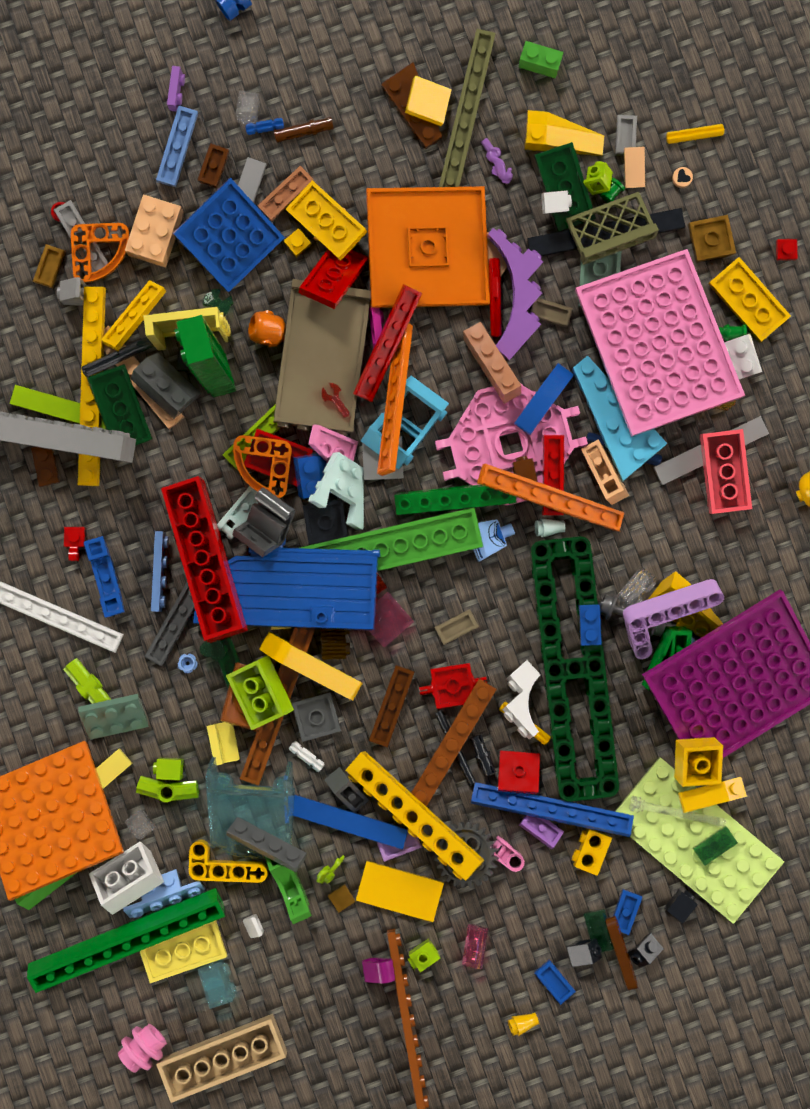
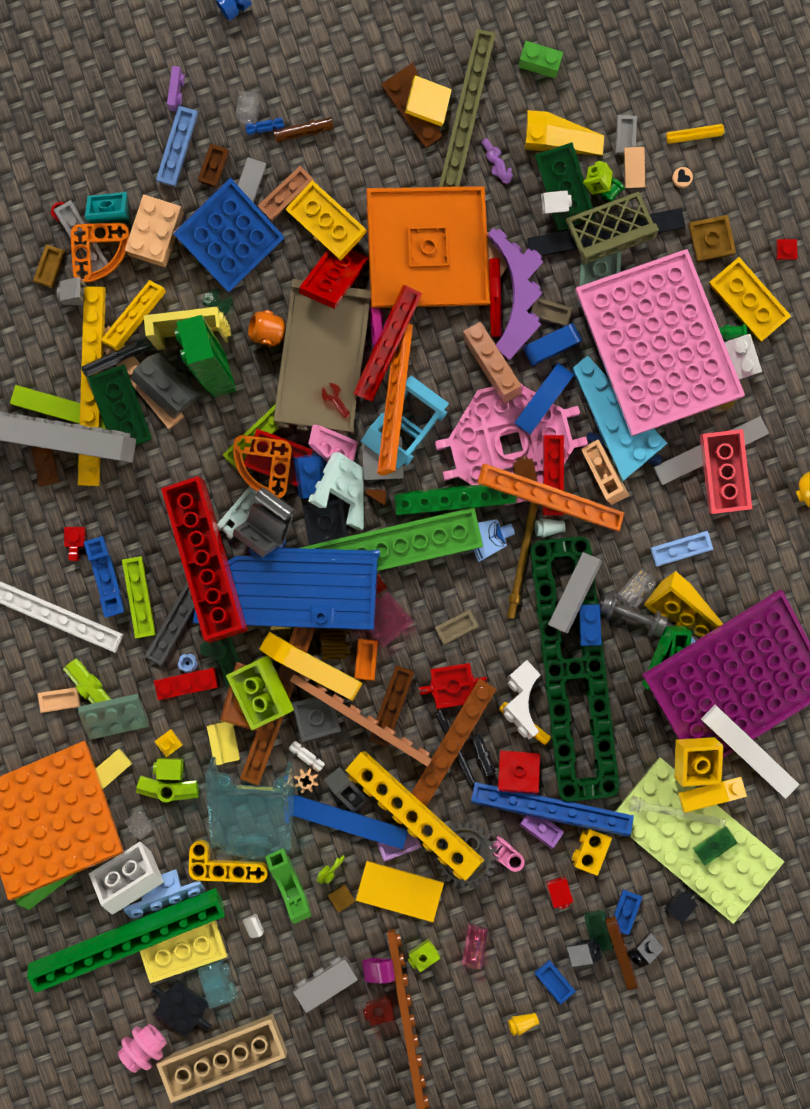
medium blue plate [151,531,169,612] -> none
dark grey plate [227,817,307,872] -> none
yellow plate [284,228,312,257] -> none
lavender beam [623,579,724,659] -> none
none -> light nougat tile [38,687,81,713]
none -> teal slope [85,192,130,224]
none -> lime plate [122,556,156,638]
none -> black plate [151,980,212,1038]
none -> red brick [154,668,220,700]
none -> yellow tile [155,729,183,757]
none -> nougat plate [290,673,432,767]
none -> light grey brick [293,956,358,1013]
none -> light nougat gear [294,768,319,793]
none -> orange tile [354,639,378,680]
none -> clear red brick [363,996,395,1026]
none -> reddish brown slope [366,489,386,507]
none -> pearl gold bar [507,502,538,619]
none -> blue beam [523,323,583,366]
none -> red brick [546,876,573,910]
none -> light grey tile [548,552,602,634]
none -> light blue tile [650,531,714,567]
none -> white tile [701,705,800,799]

